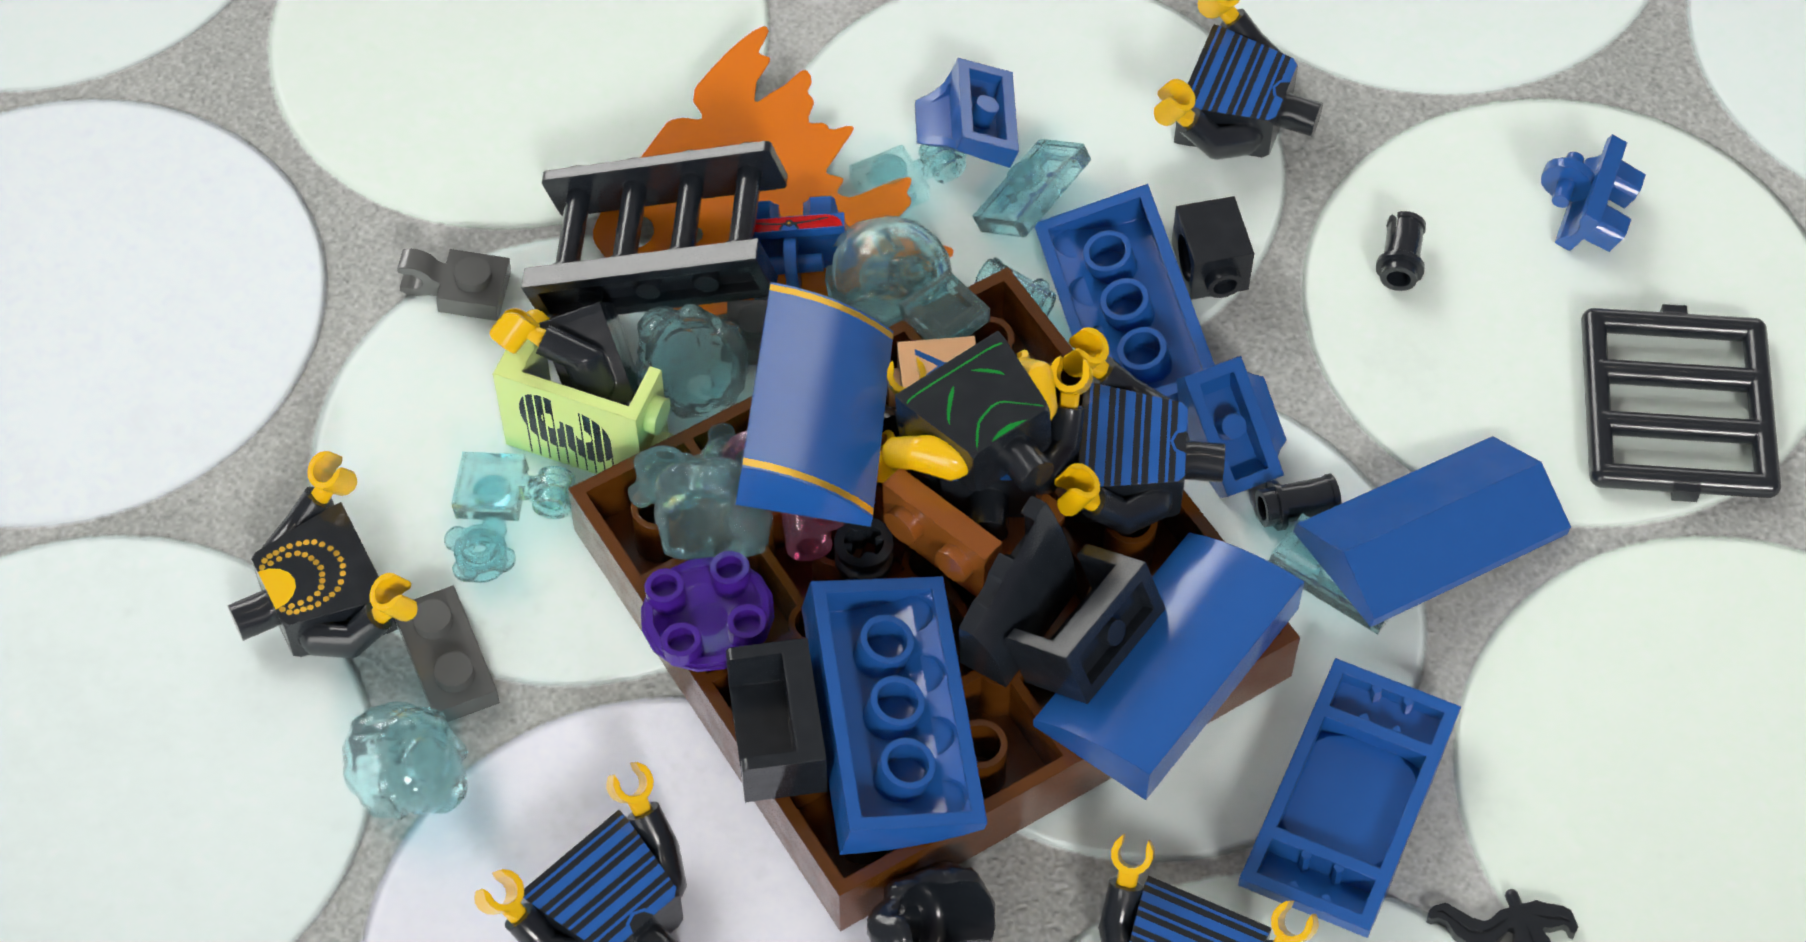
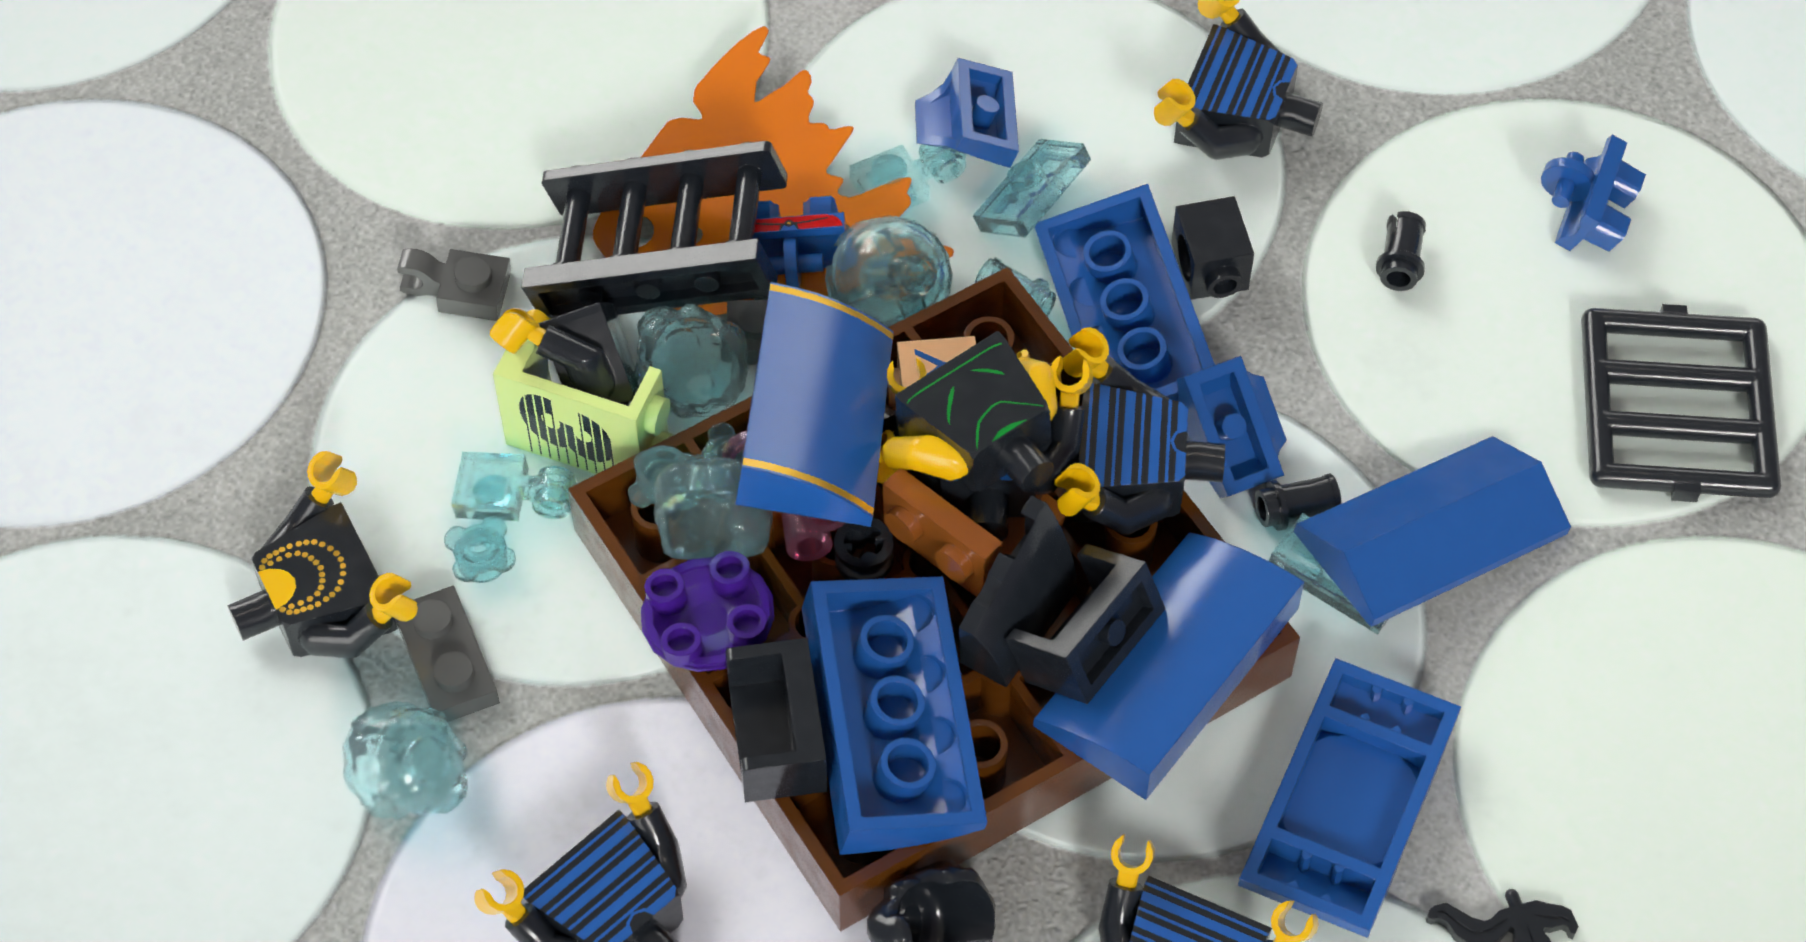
clear light blue tile [900,270,990,340] -> none

